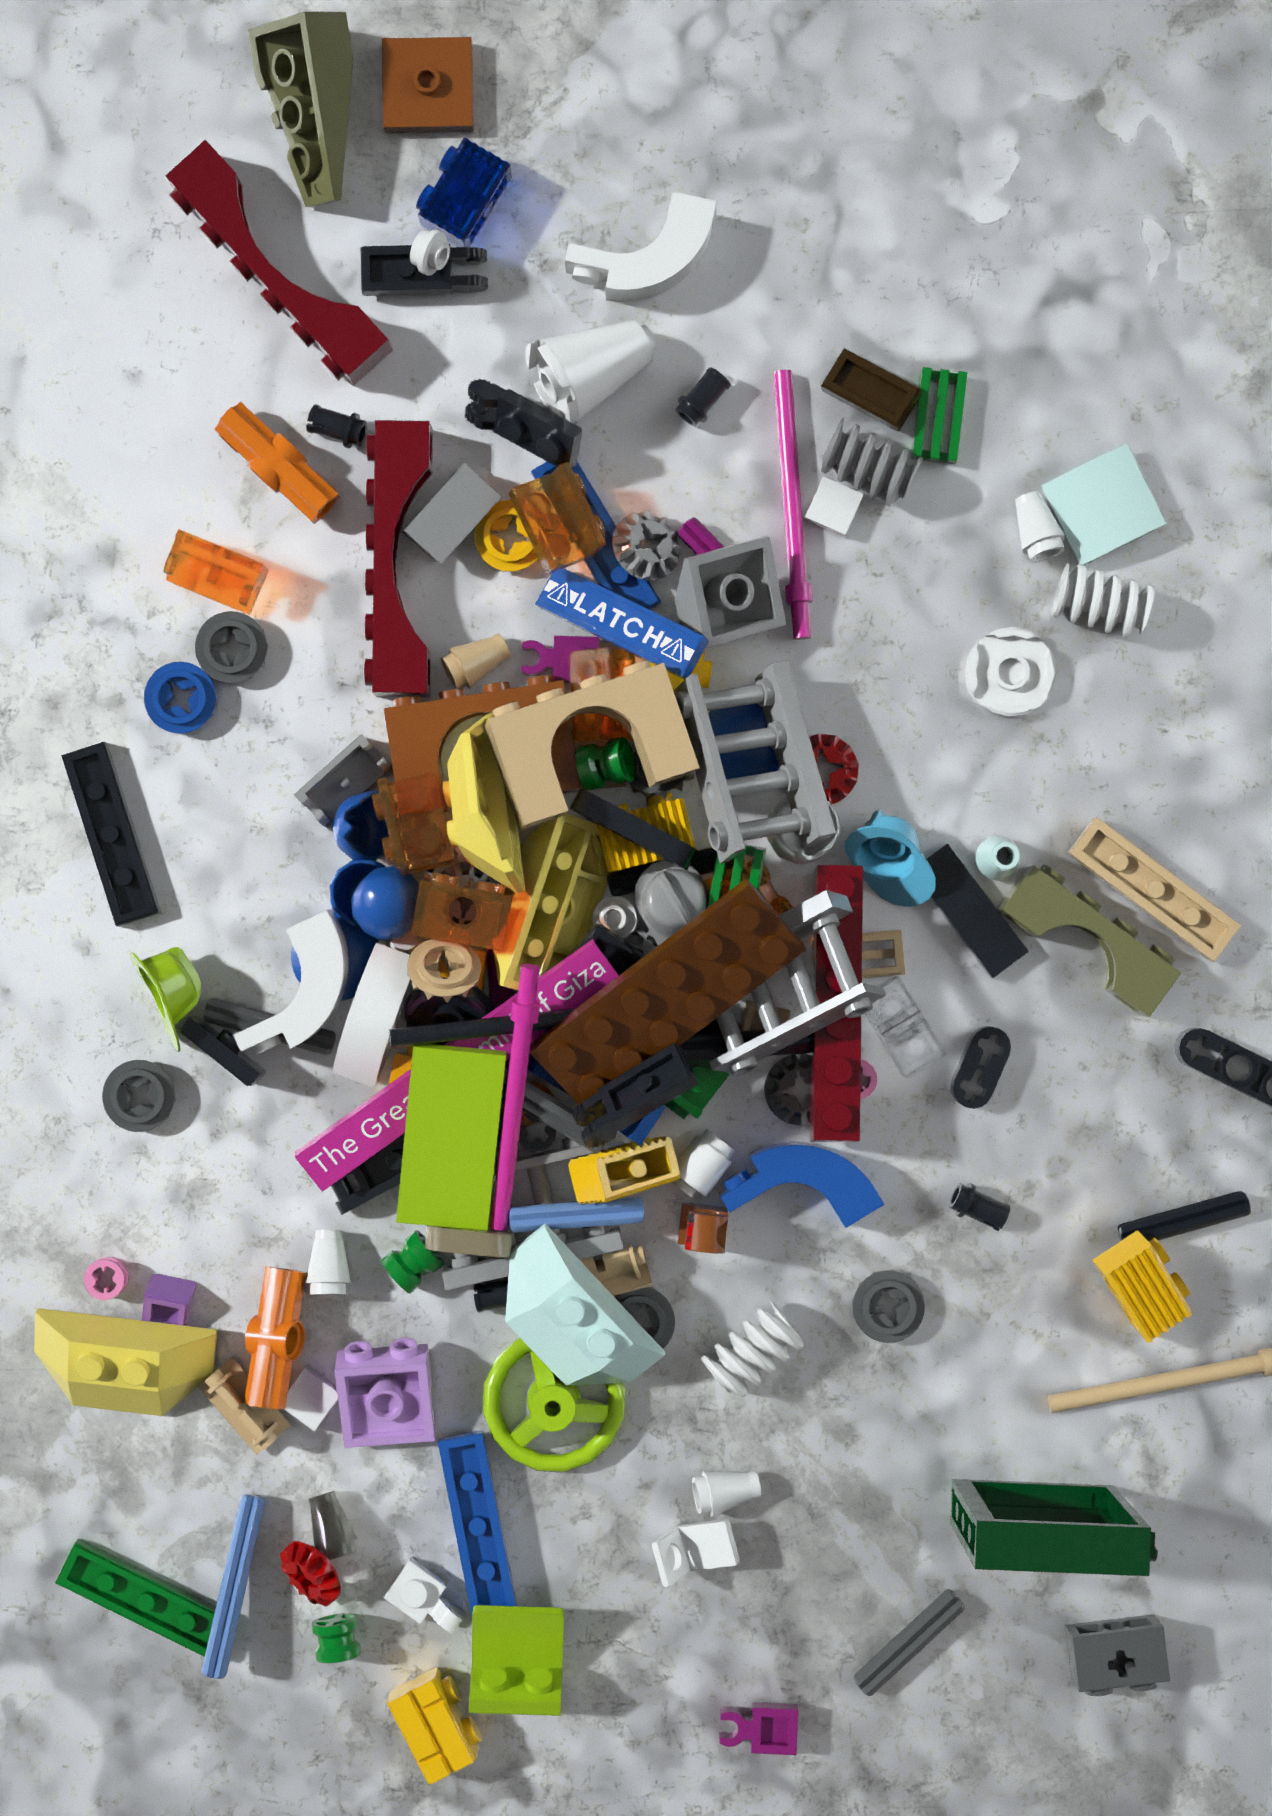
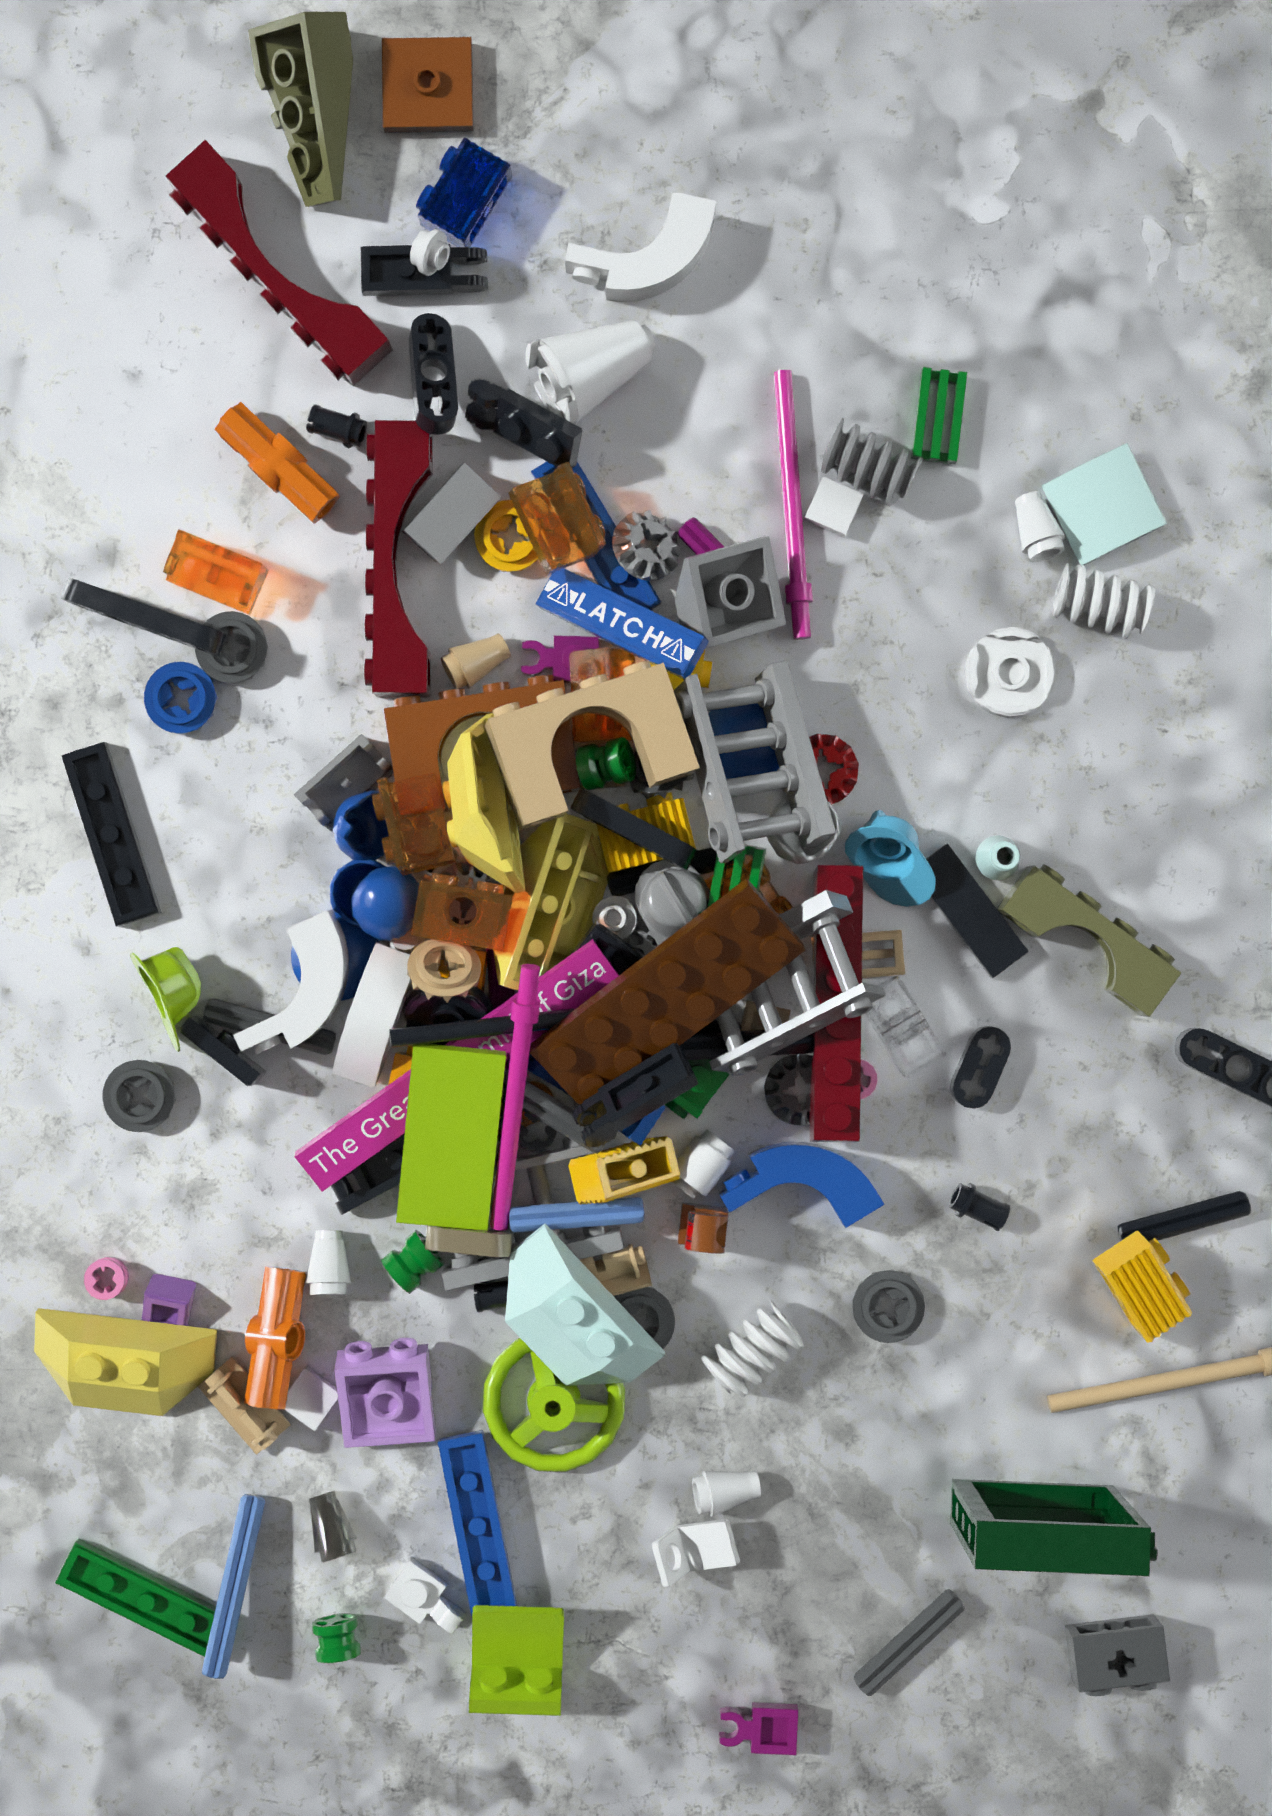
red gear [280,1541,341,1607] -> none
yellow brick [386,1667,482,1784] -> none
black pin [675,367,731,427] -> none
dark brown tile [821,348,922,432] -> none
tan plate [1067,817,1241,962] -> none
none -> black beam [61,578,227,656]
none -> black beam [409,313,458,435]

